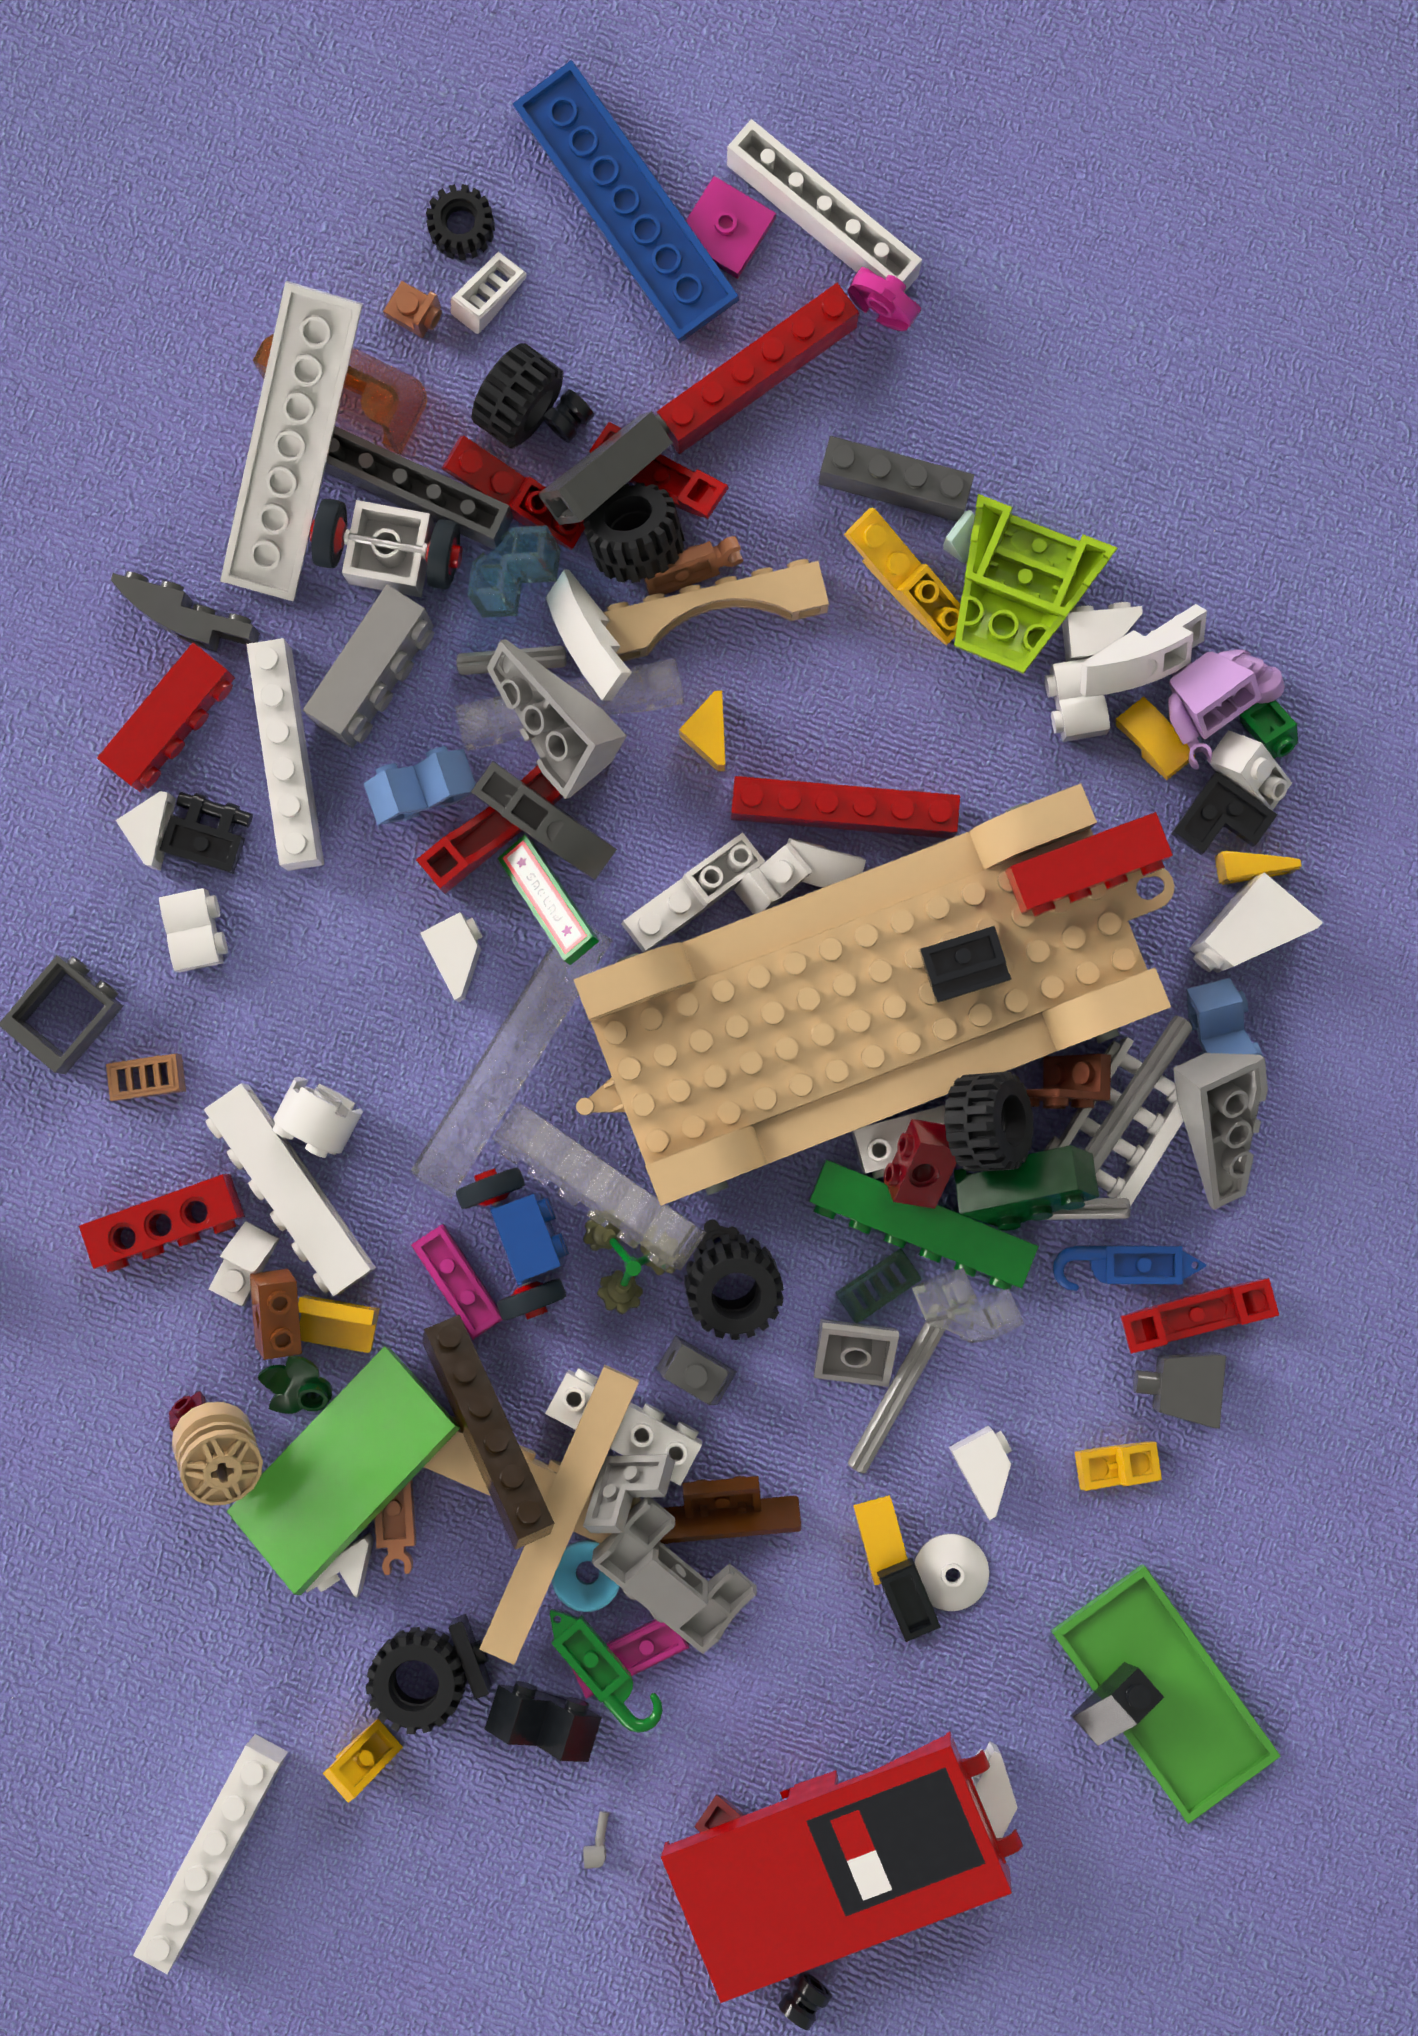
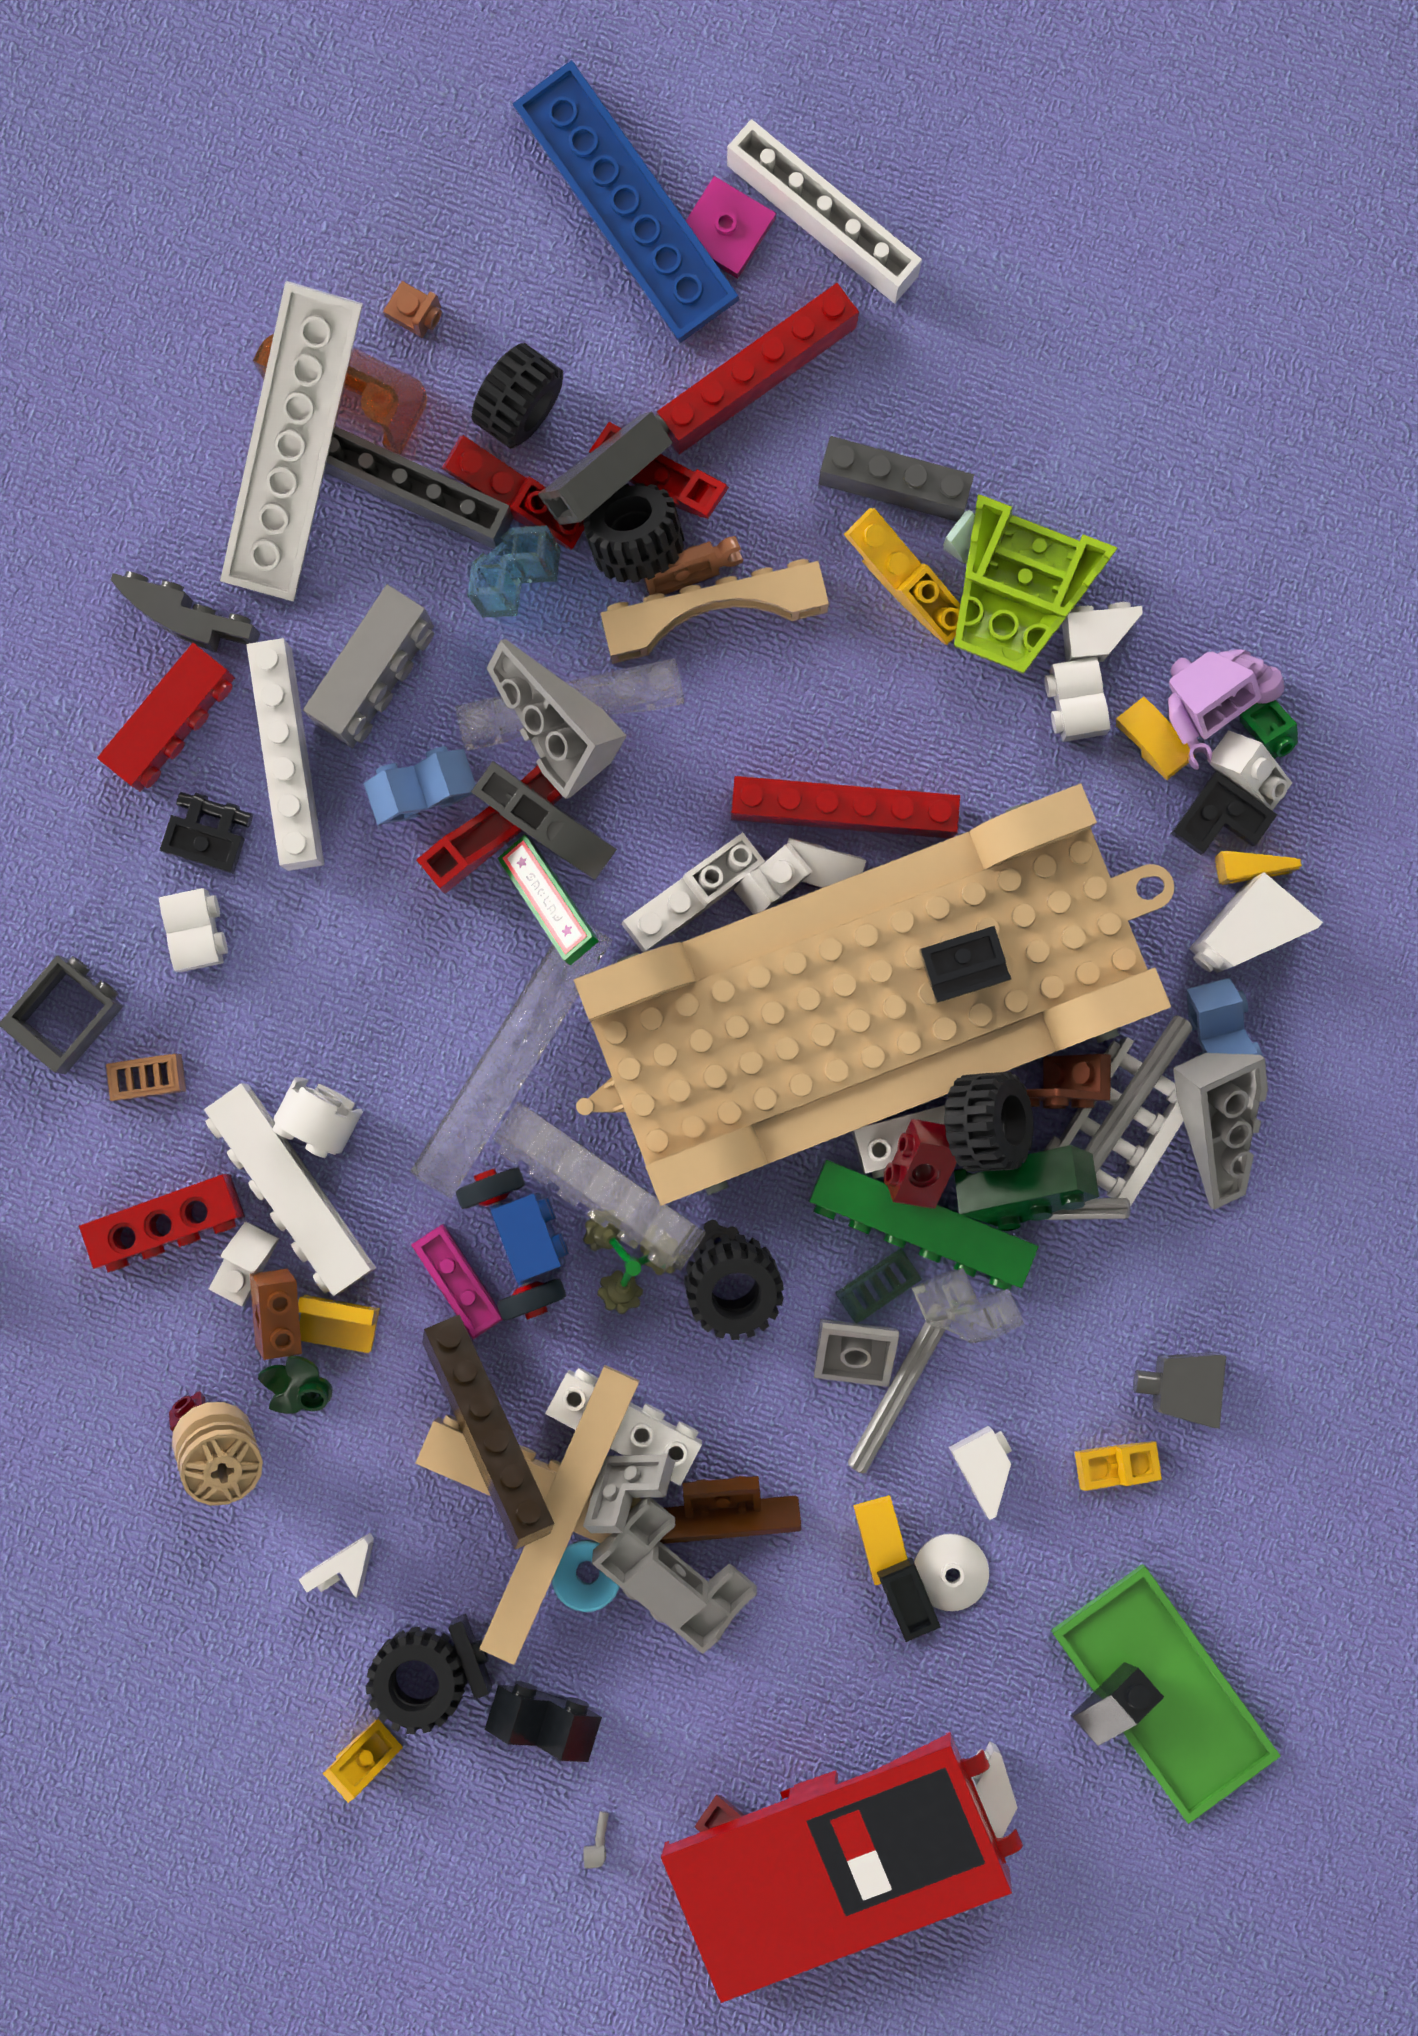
white slope [116,791,176,871] -> none
white brick [133,1734,288,1974] -> none
bright green tile [227,1346,461,1595] -> none
brick [310,499,463,597] -> none
nougat plate [375,1480,417,1575] -> none
white slope [420,912,483,1002] -> none
black tyre [426,184,495,260] -> none
white slope [451,251,527,334] -> none
light grey axle [456,646,567,675] -> none
black wheel [543,389,594,443] -> none
white slope [546,569,632,701] -> none
green plate [550,1609,663,1733] -> none
dark pink tile [571,1619,689,1699] -> none
dark grey torso [656,1335,737,1405] -> none
yellow slope [679,690,725,772] -> none
black wheel [778,1972,832,2030] -> none
dark pink plate [848,267,921,331] -> none
red brick [1005,812,1173,917] -> none
blue plate [1053,1245,1206,1291] -> none
white slope [1080,604,1207,697] -> none
red slope [1120,1278,1279,1354] -> none

